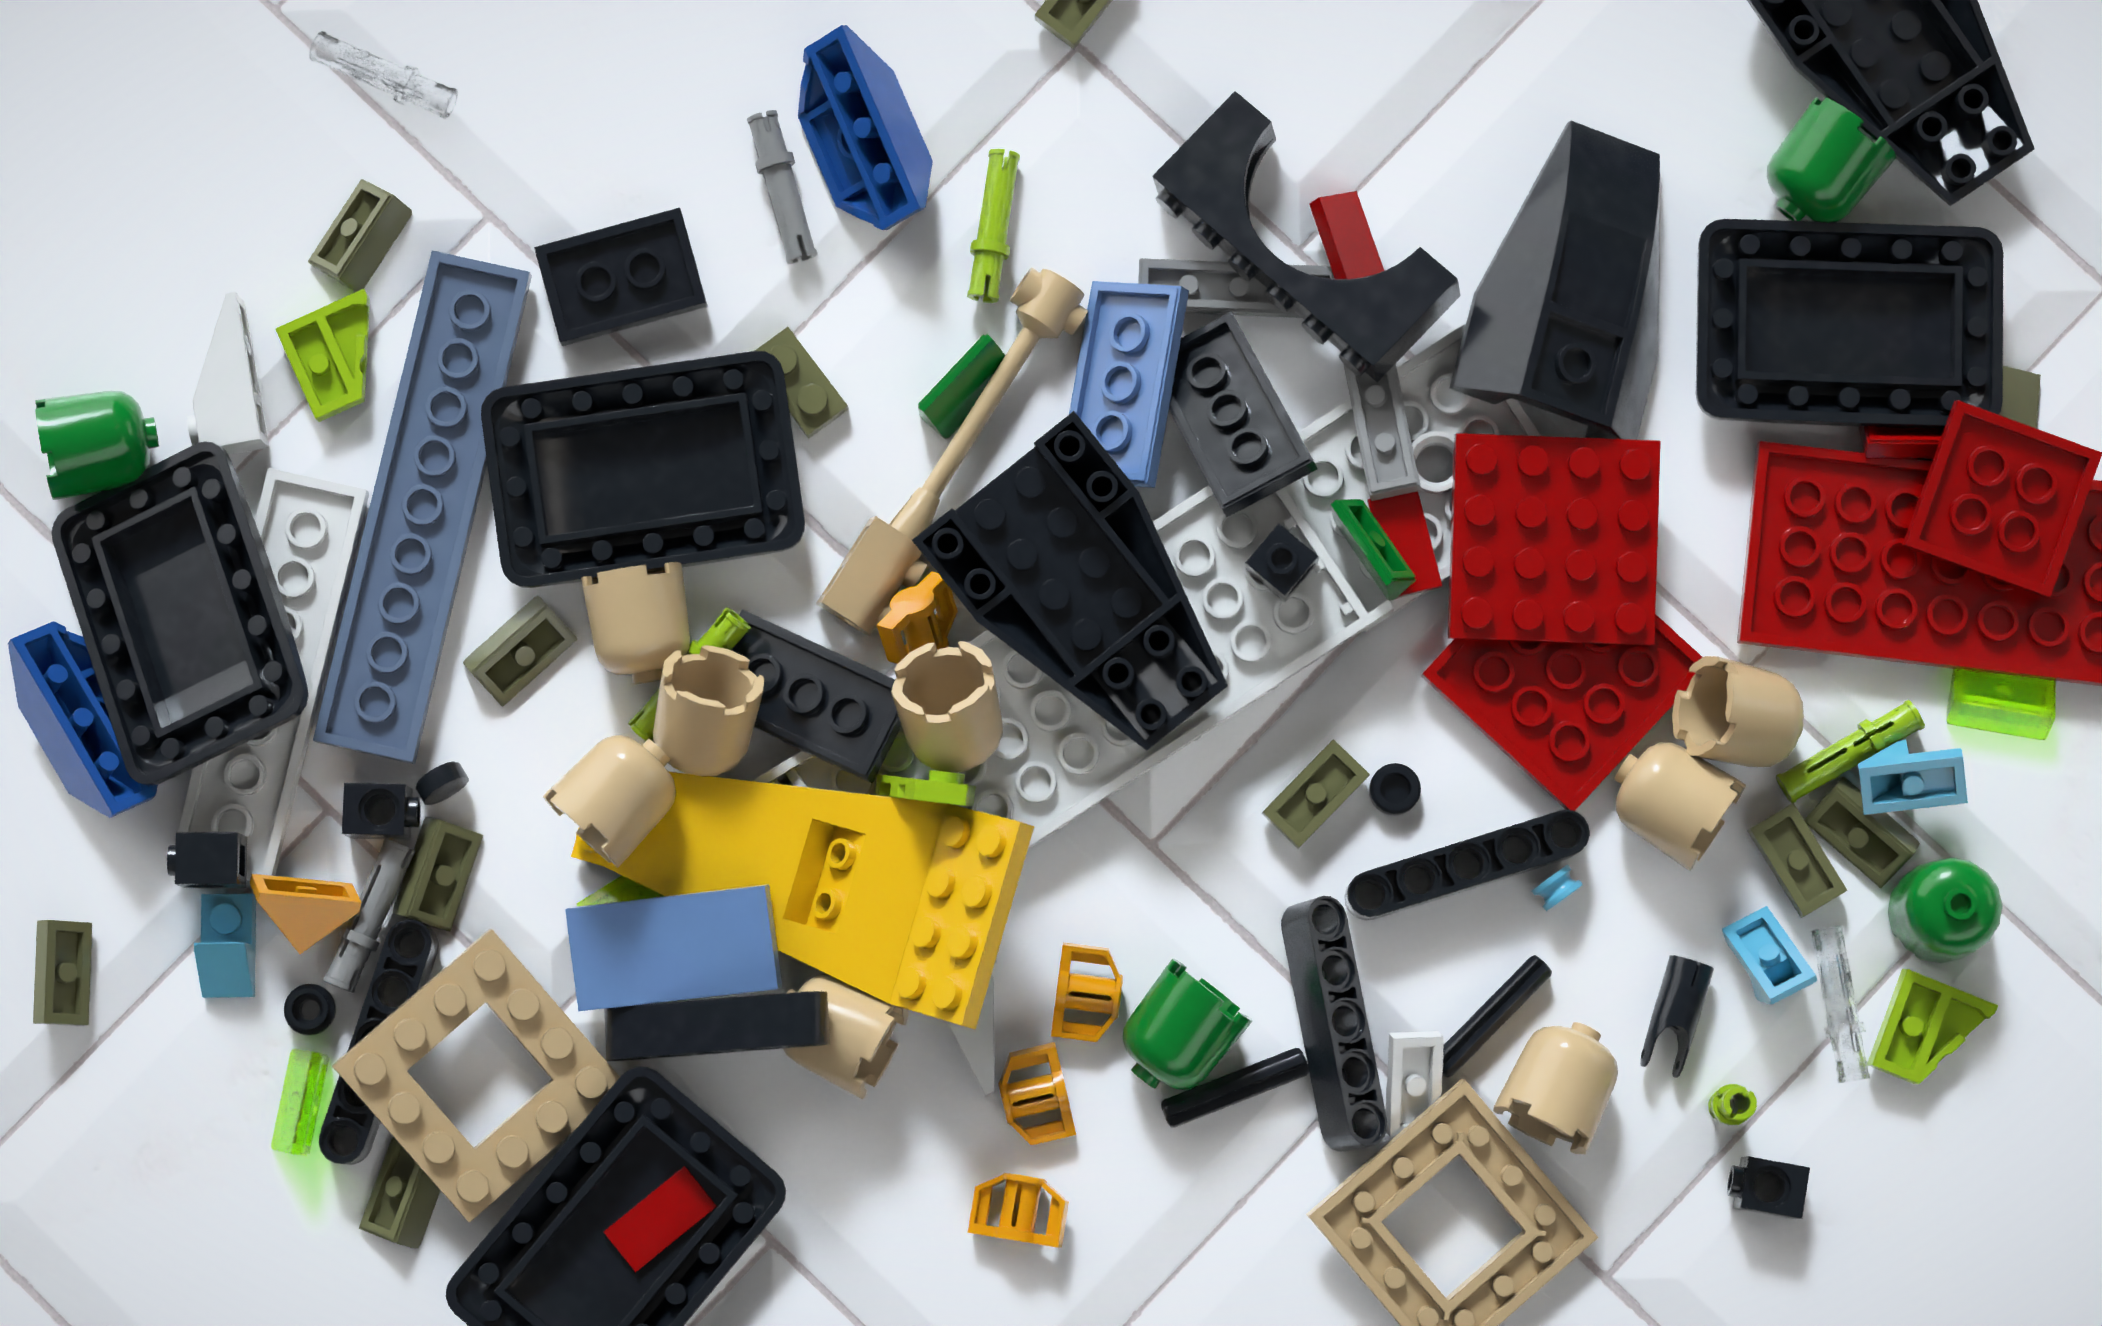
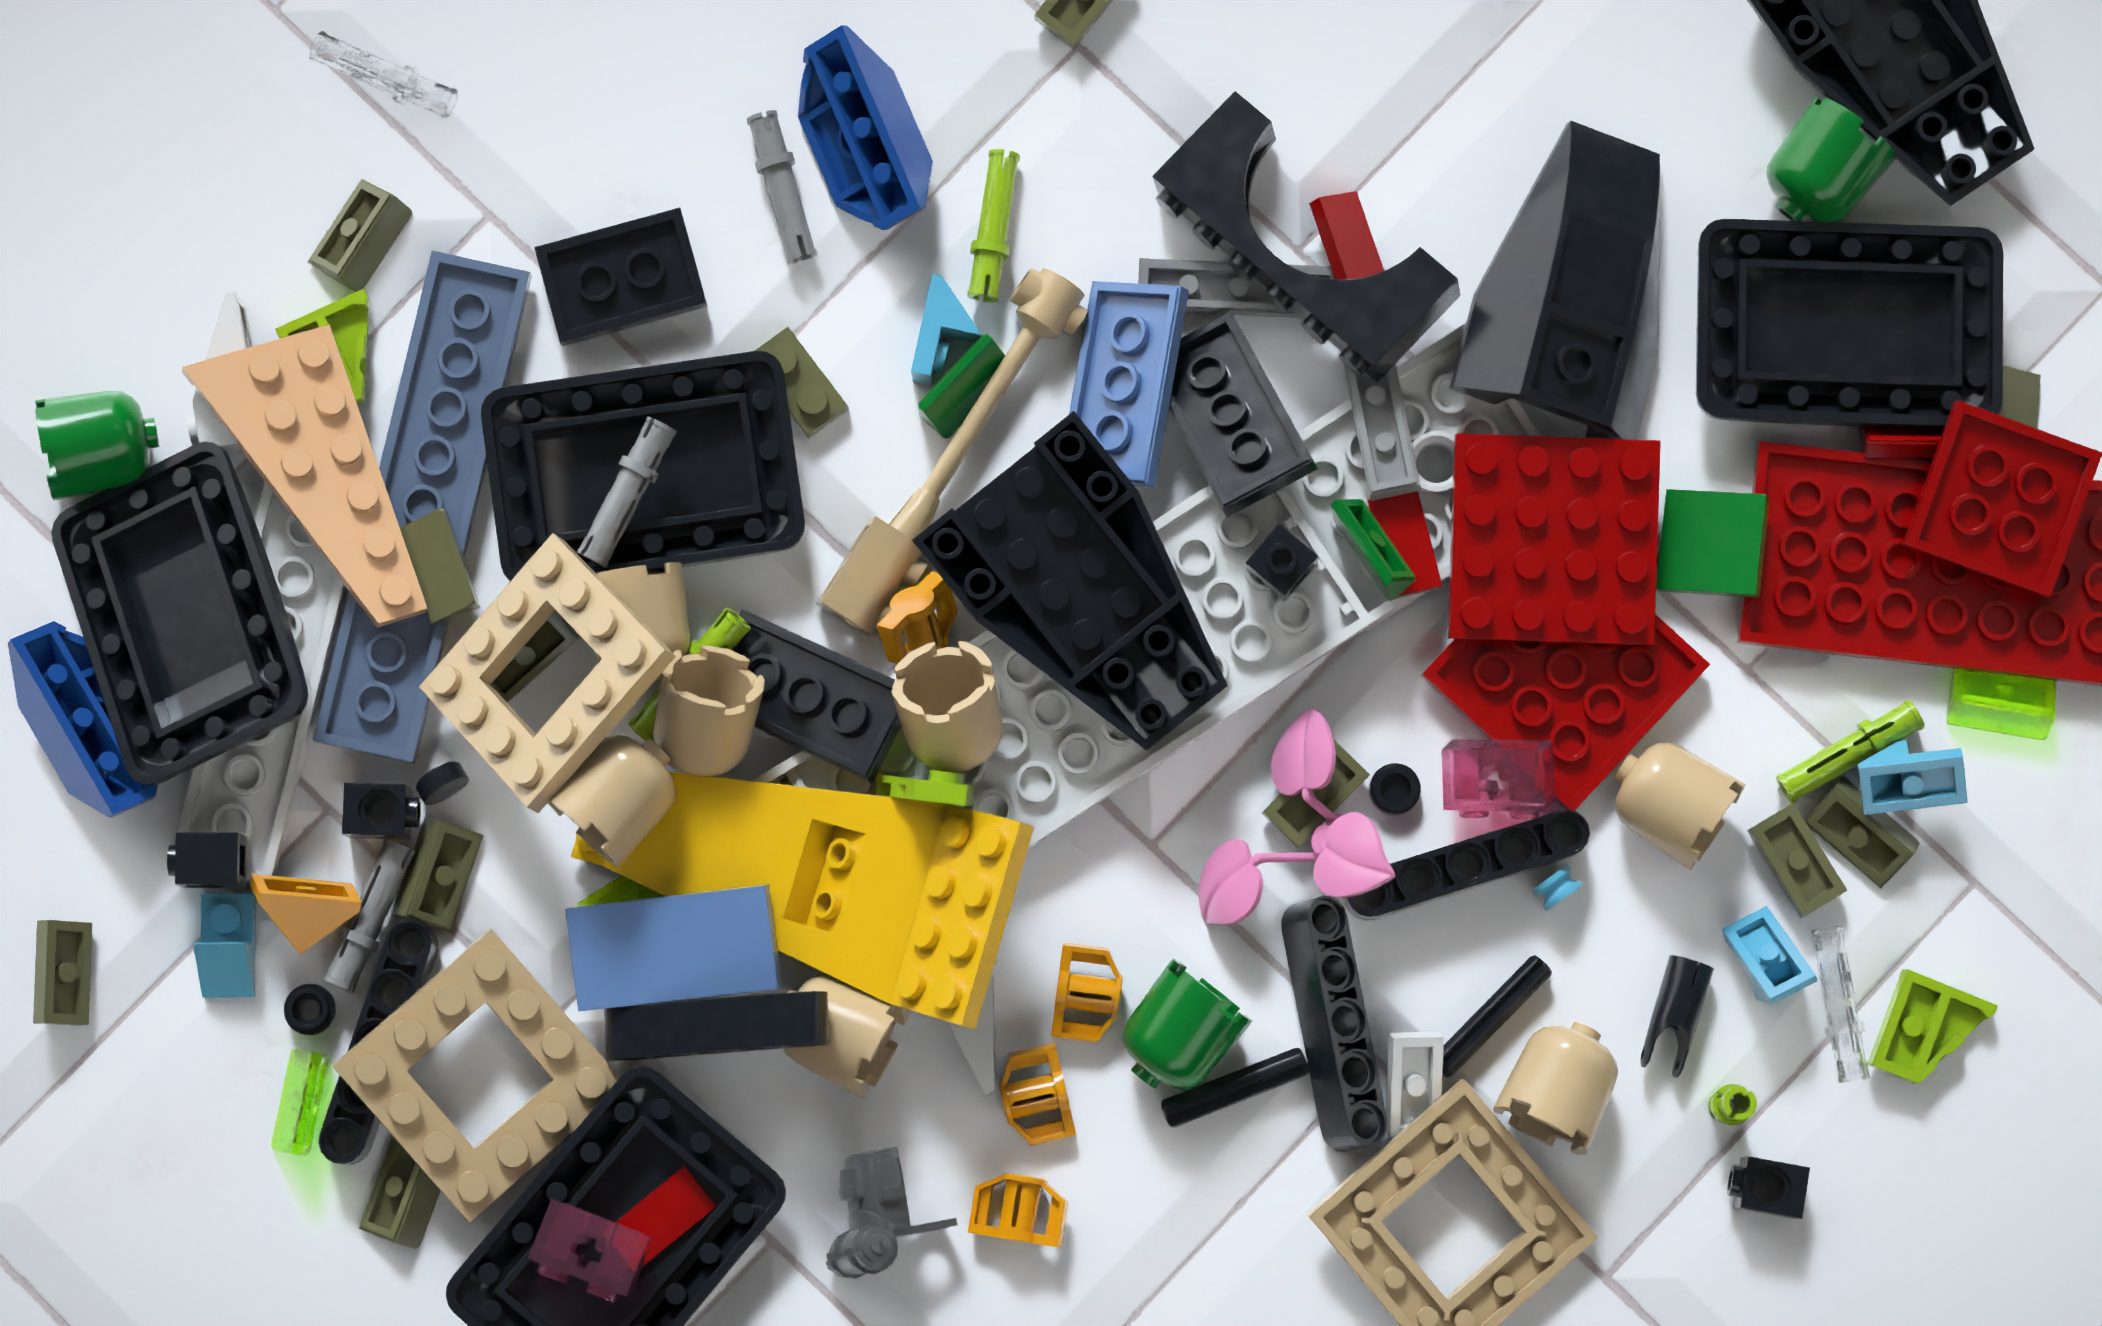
tan cylinder [1672,656,1804,767] -> none
green cylinder [1887,858,2003,963] -> none
none -> light nougat wing [181,324,428,628]
none -> olive slope [400,508,481,625]
none -> tan plate [419,533,676,814]
none -> clear pink brick [528,1199,654,1302]
none -> light grey pin [576,416,677,568]
none -> dark grey piece [826,1147,958,1279]
none -> medium azure slope [911,274,982,385]
none -> bright pink plant [1198,708,1395,926]
none -> clear pink brick [1441,739,1555,820]
none -> green tile [1656,489,1770,598]

